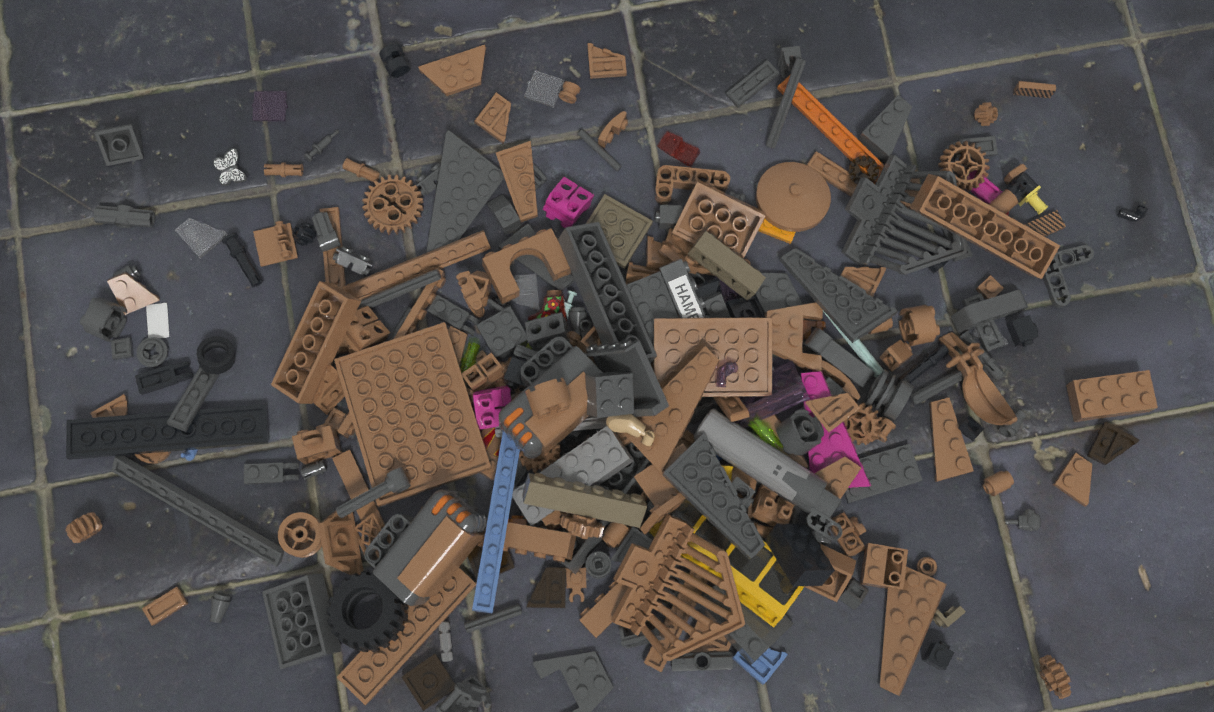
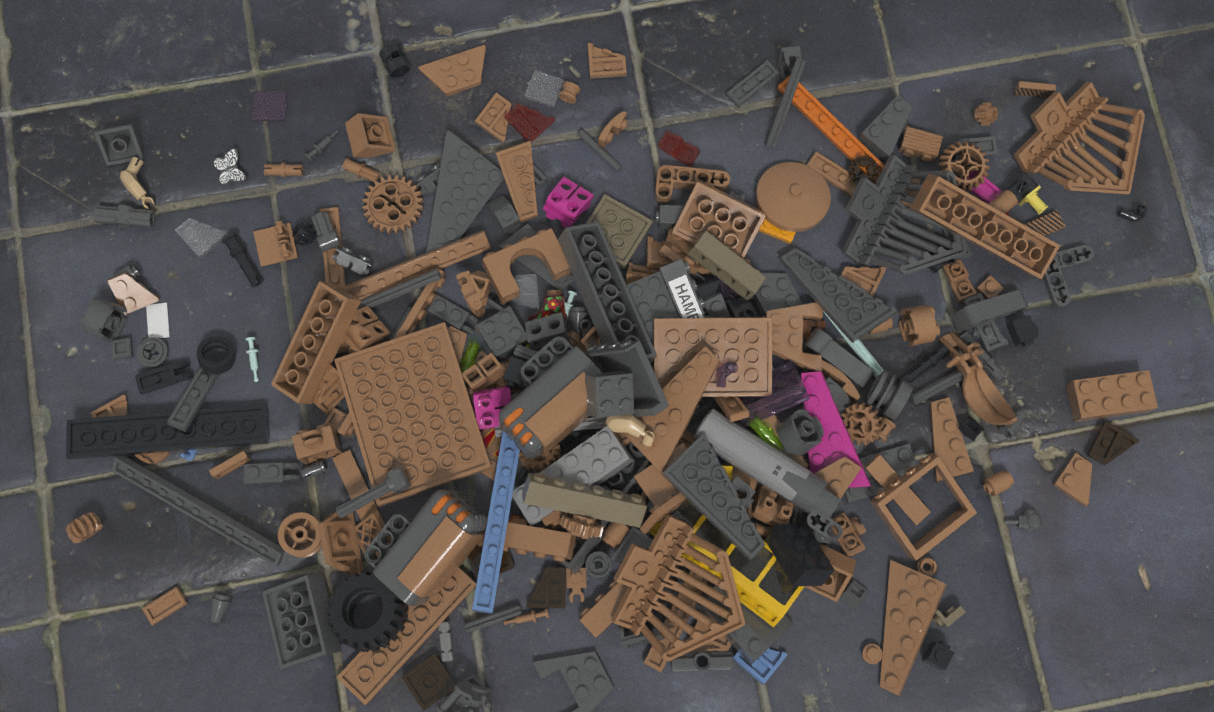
medium nougat brick [525,378,572,419] -> none
medium nougat wing [805,393,860,432] -> none
medium nougat slope [860,543,908,590] -> none
medium nougat slope [880,340,913,372] -> none
medium nougat tile [1004,164,1027,185] -> none
medium nougat gear [1039,655,1072,699] -> none
none -> tan arm [120,157,155,210]
none -> medium nougat tile [209,451,251,479]
none -> light aqua piece [245,337,259,382]
none -> medium nougat slope [345,113,396,158]
none -> medium nougat piece [503,608,550,625]
none -> clear red wing [504,104,555,143]
none -> medium nougat plate [862,644,883,664]
none -> medium nougat tile [864,454,931,525]
none -> medium nougat window [870,454,977,561]
none -> medium nougat brick [899,126,943,162]
none -> medium nougat slope [943,259,977,303]
none -> medium nougat plate [1013,82,1145,194]

